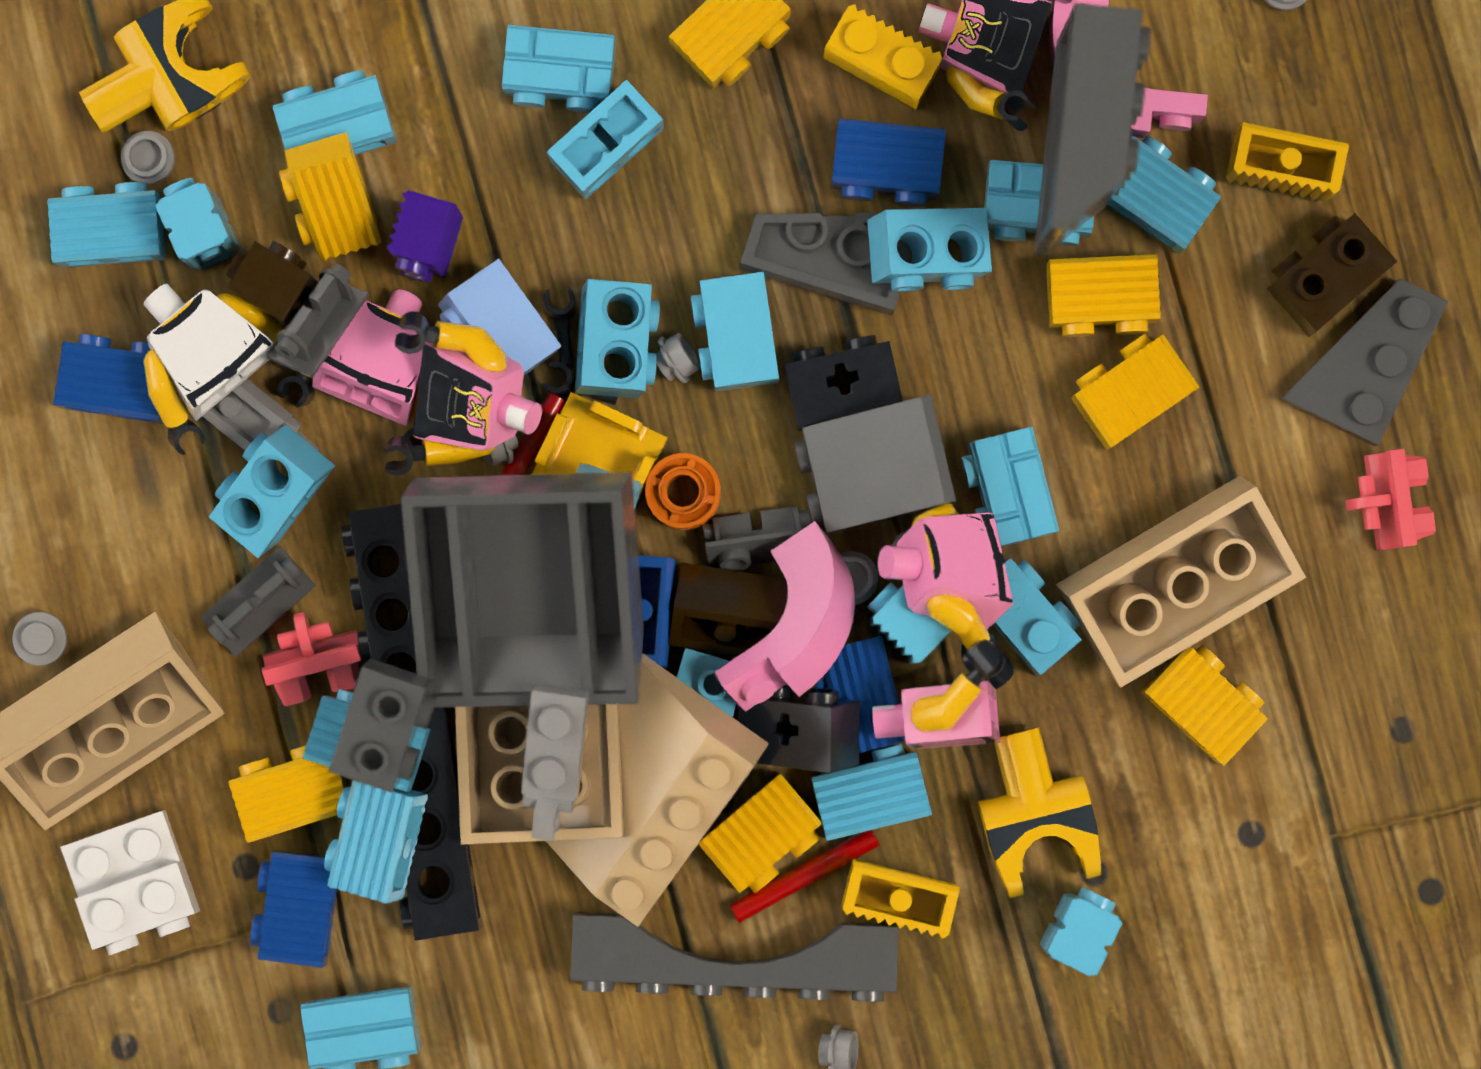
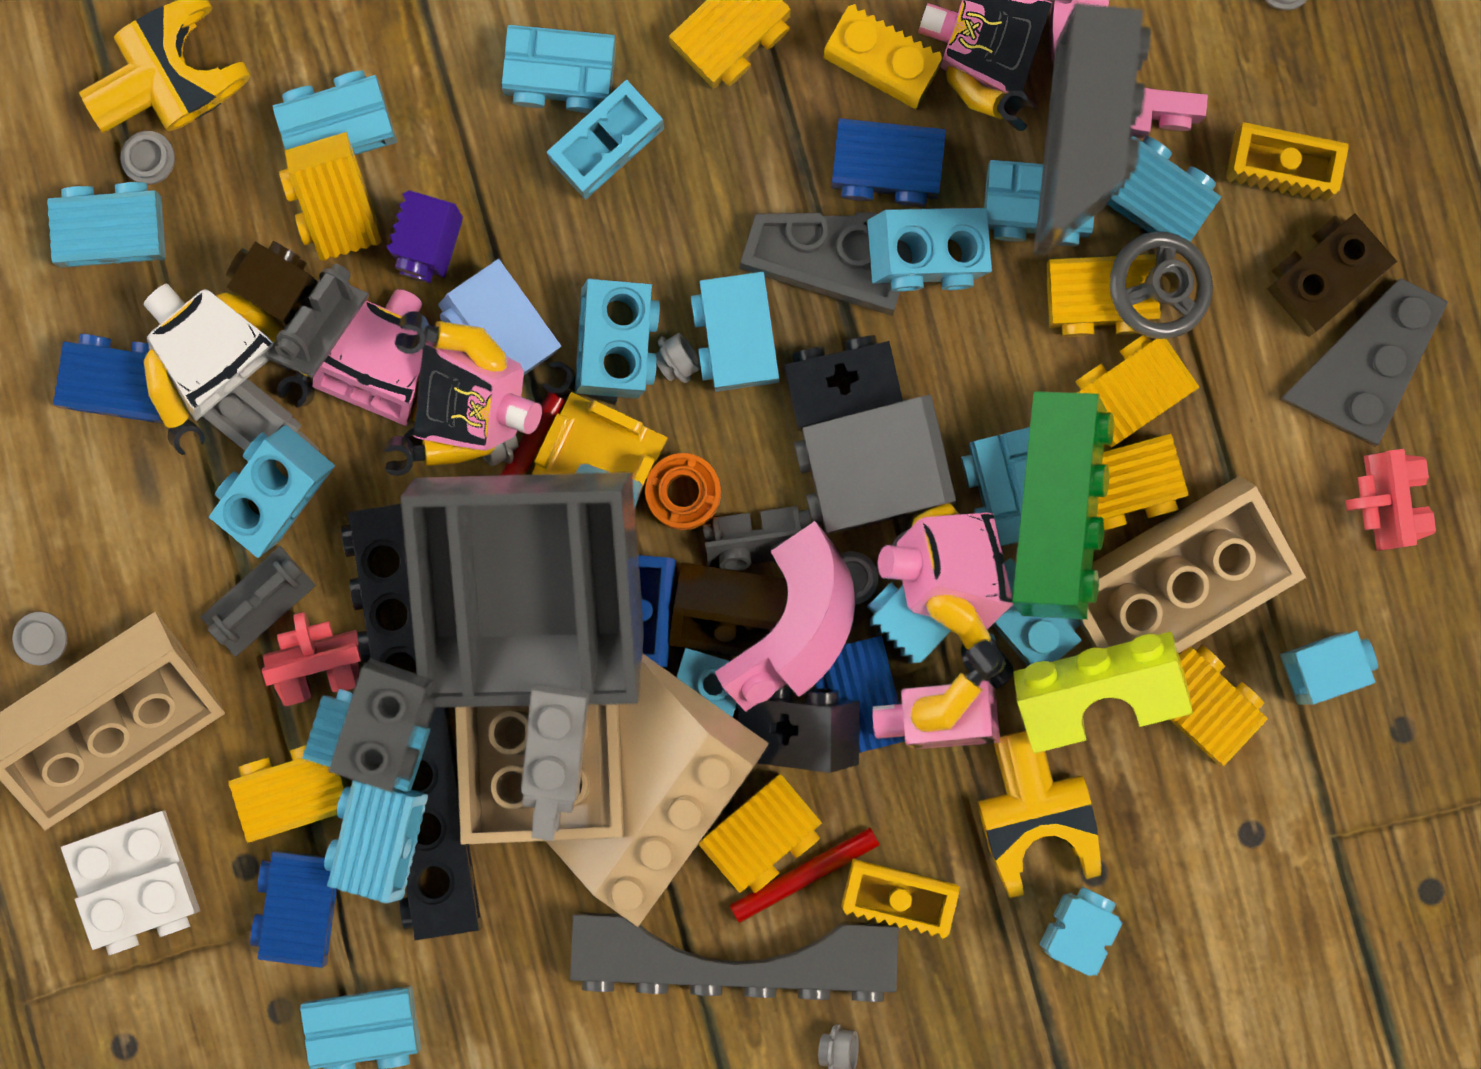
medium azure brick [155,178,242,272] -> none
black hand [543,287,577,364] -> none
medium azure brick [811,744,932,841] -> none
none -> green brick [1012,391,1114,619]
none -> neon yellow arch [1013,631,1193,753]
none -> yellow brick [1097,434,1189,531]
none -> dark grey piece [1110,232,1213,339]
none -> medium azure brick [1280,631,1378,705]

